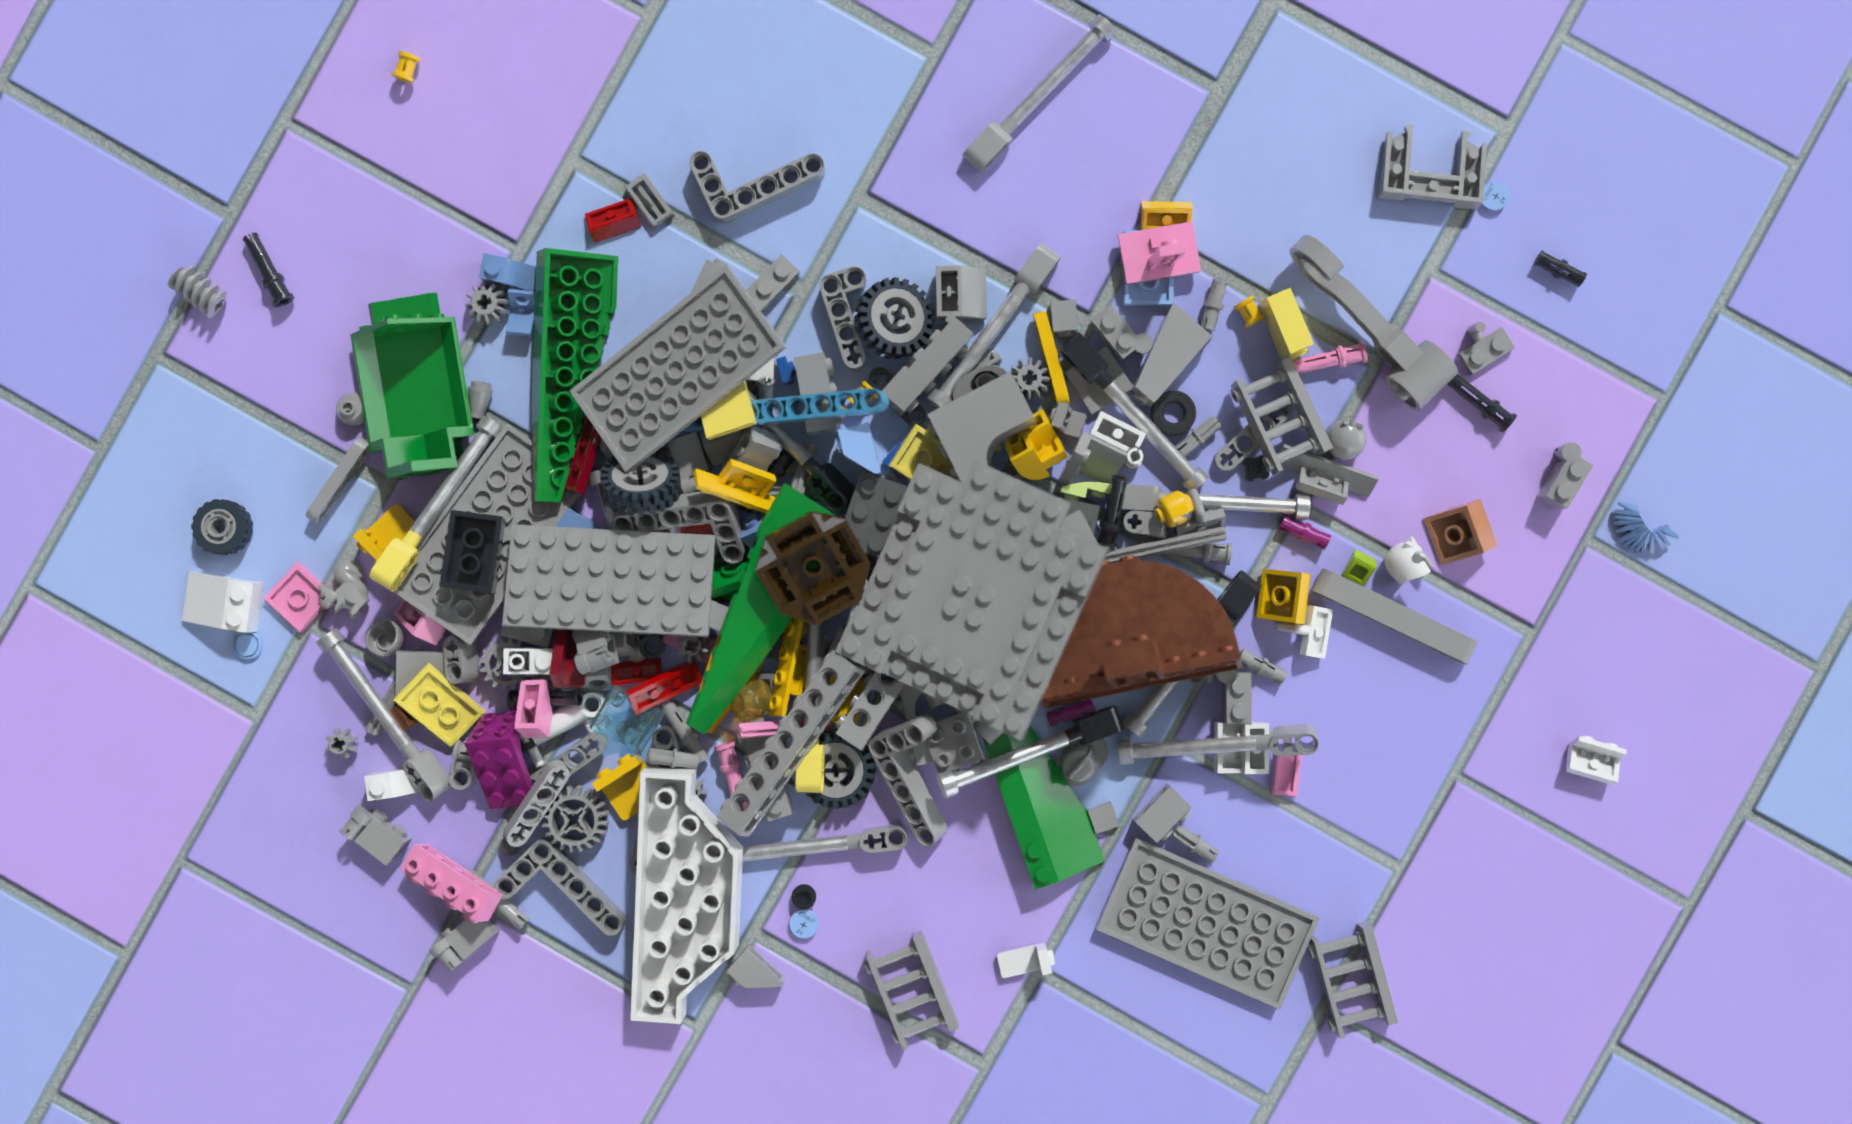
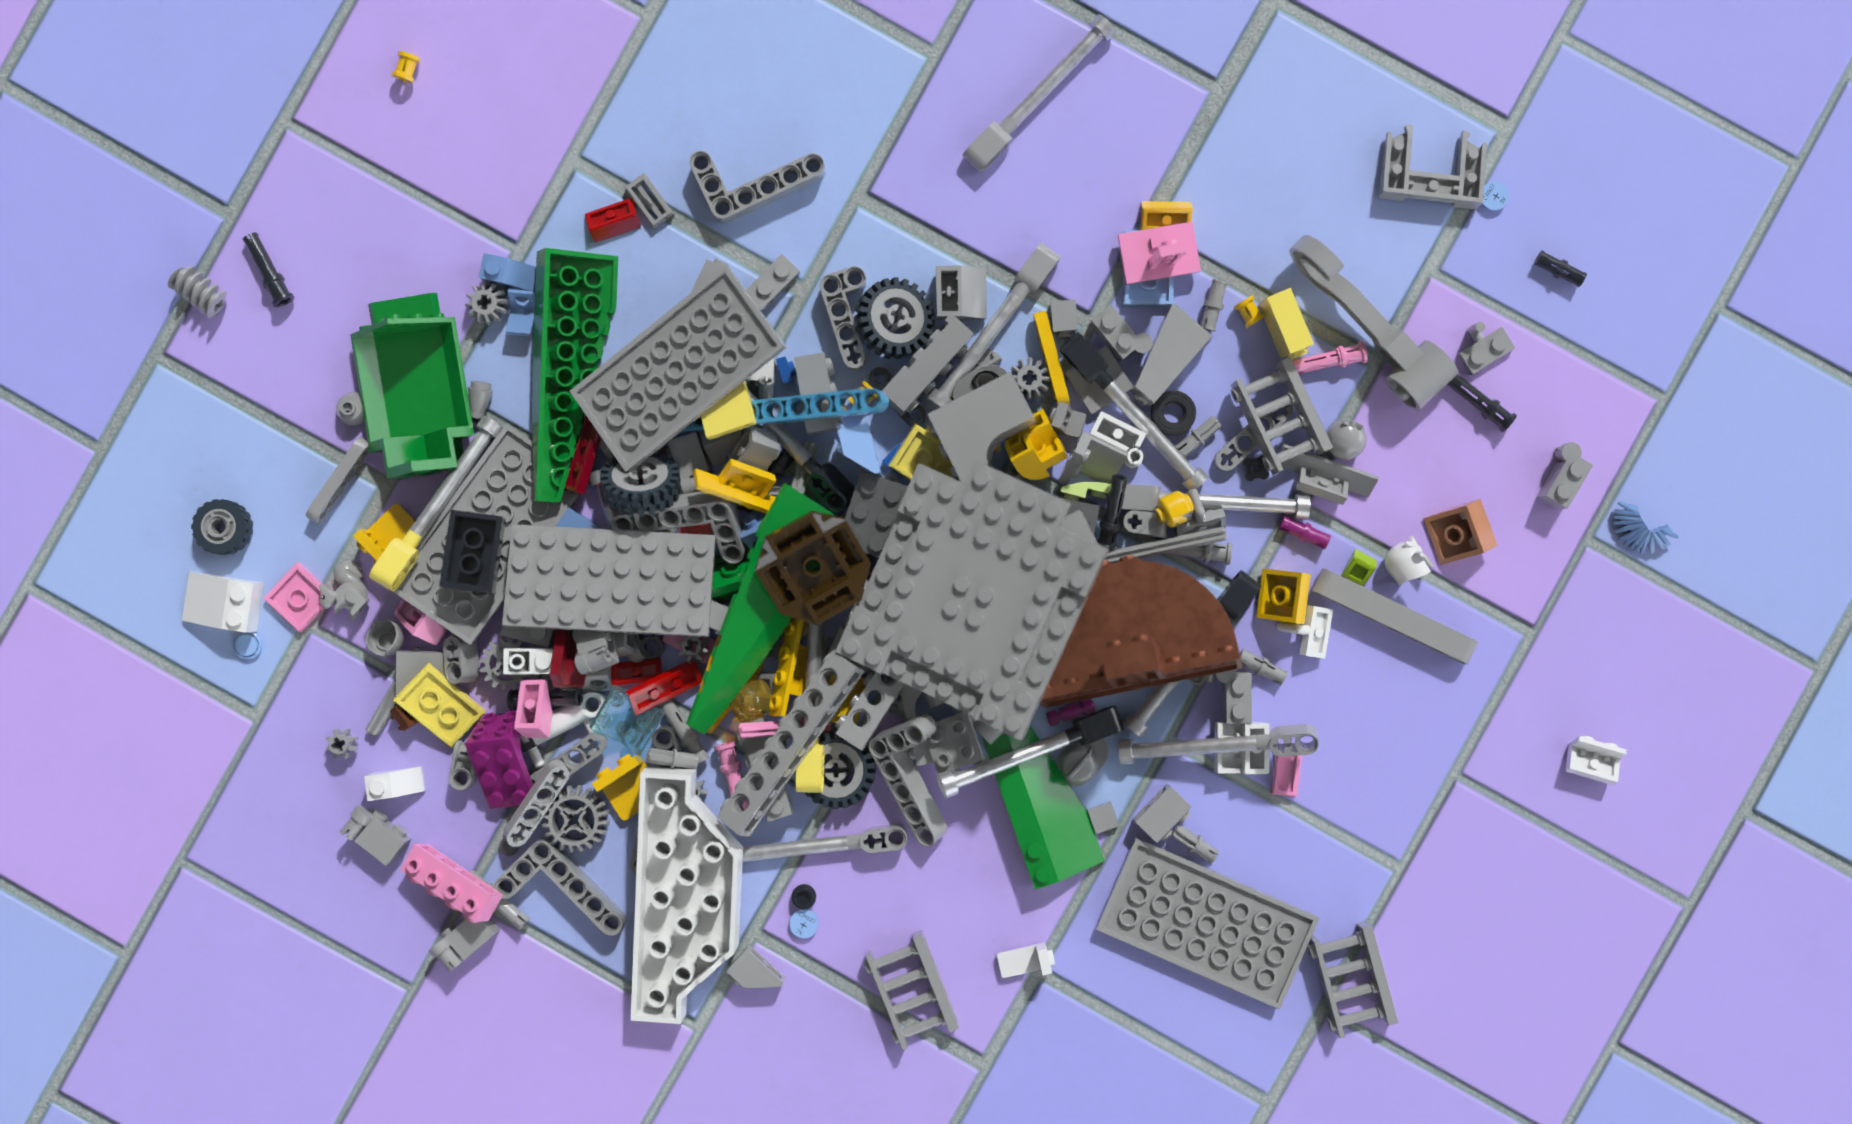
piece [316,628,452,802] -> none

